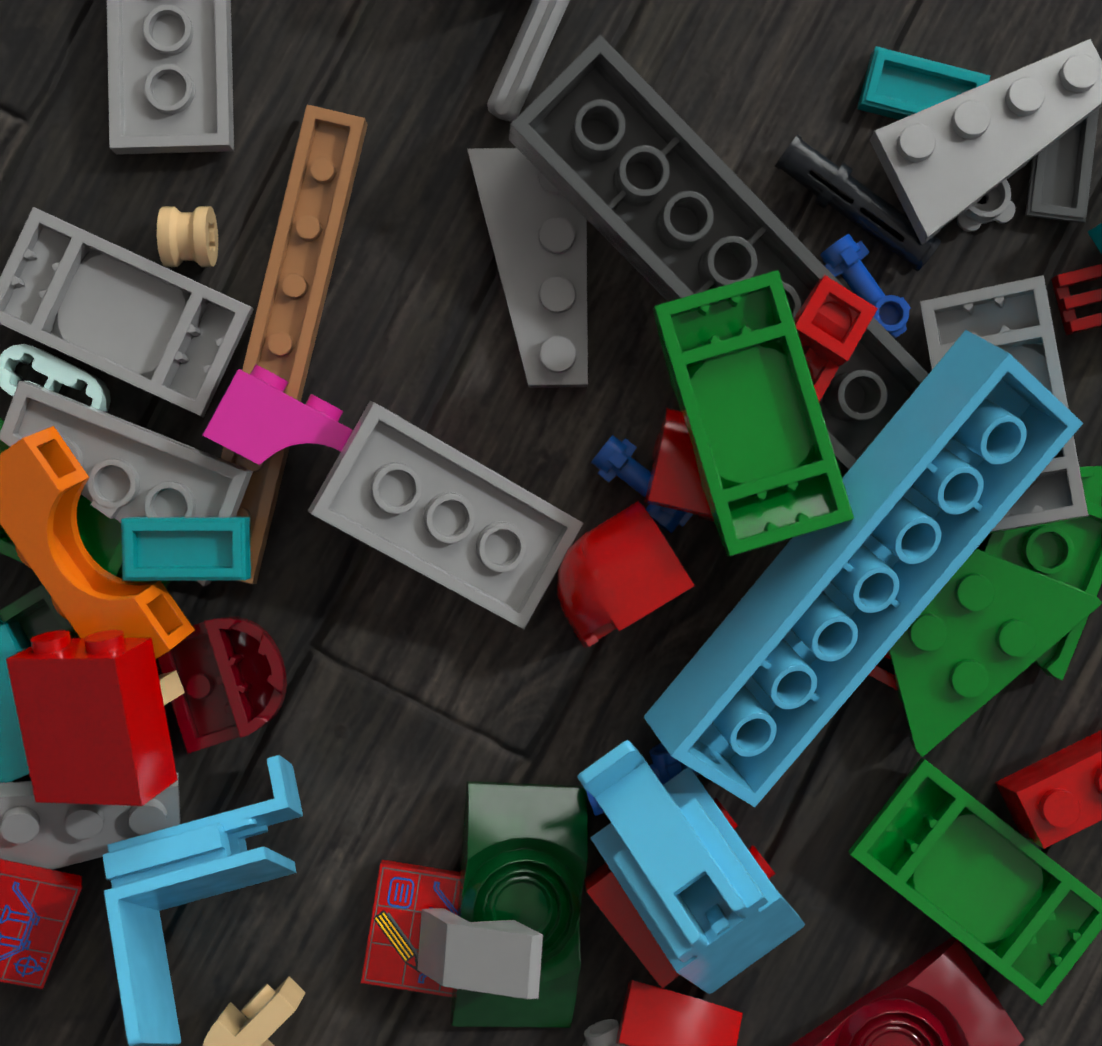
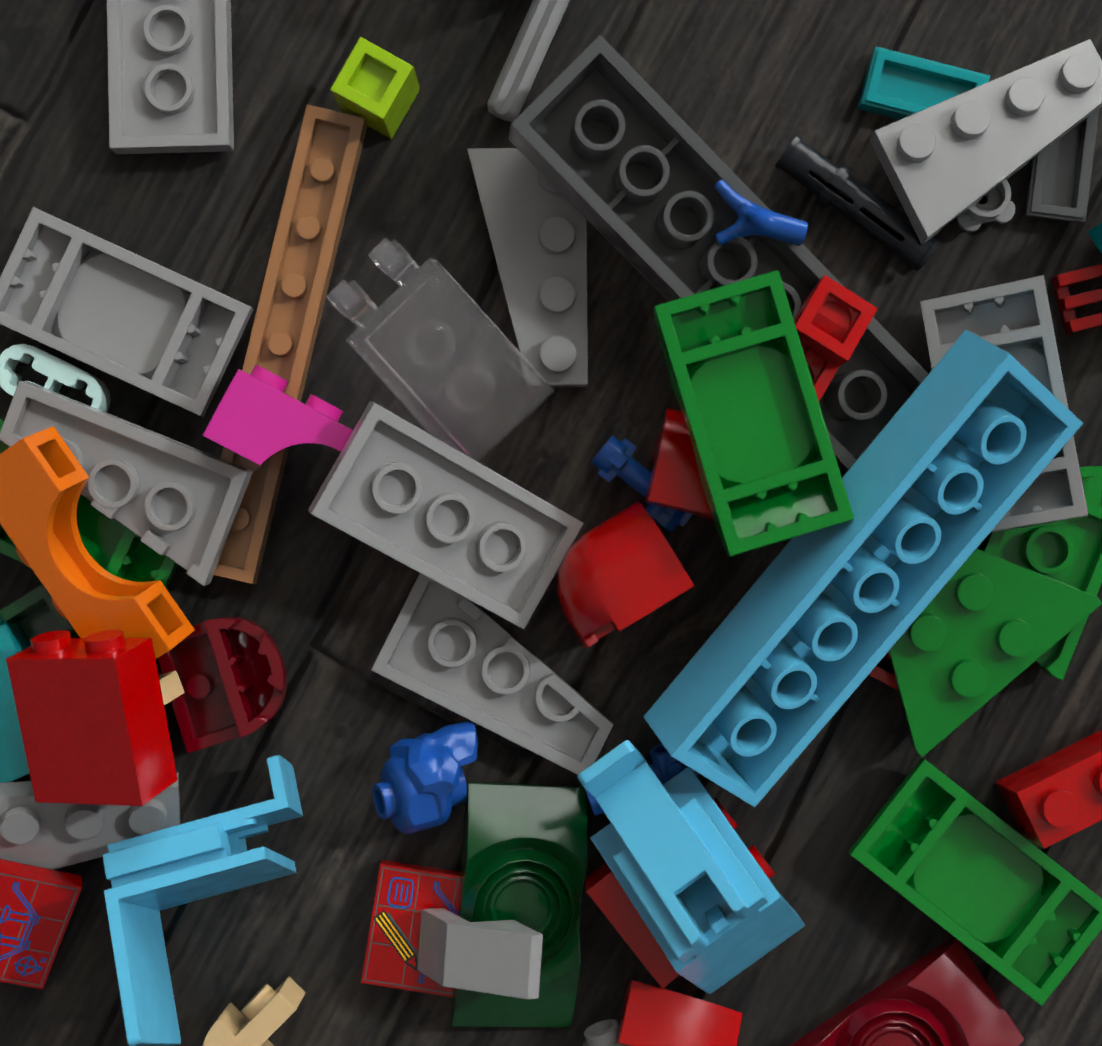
teal tile [121,517,251,581] -> none
tan wheel [157,206,218,267] -> none
blue bar [820,234,911,339] -> none
none -> clear tile [326,238,555,462]
none -> lime panel [330,37,420,139]
none -> light grey wing [371,573,613,775]
none -> blue head [372,720,478,834]
none -> blue bar [714,180,808,246]

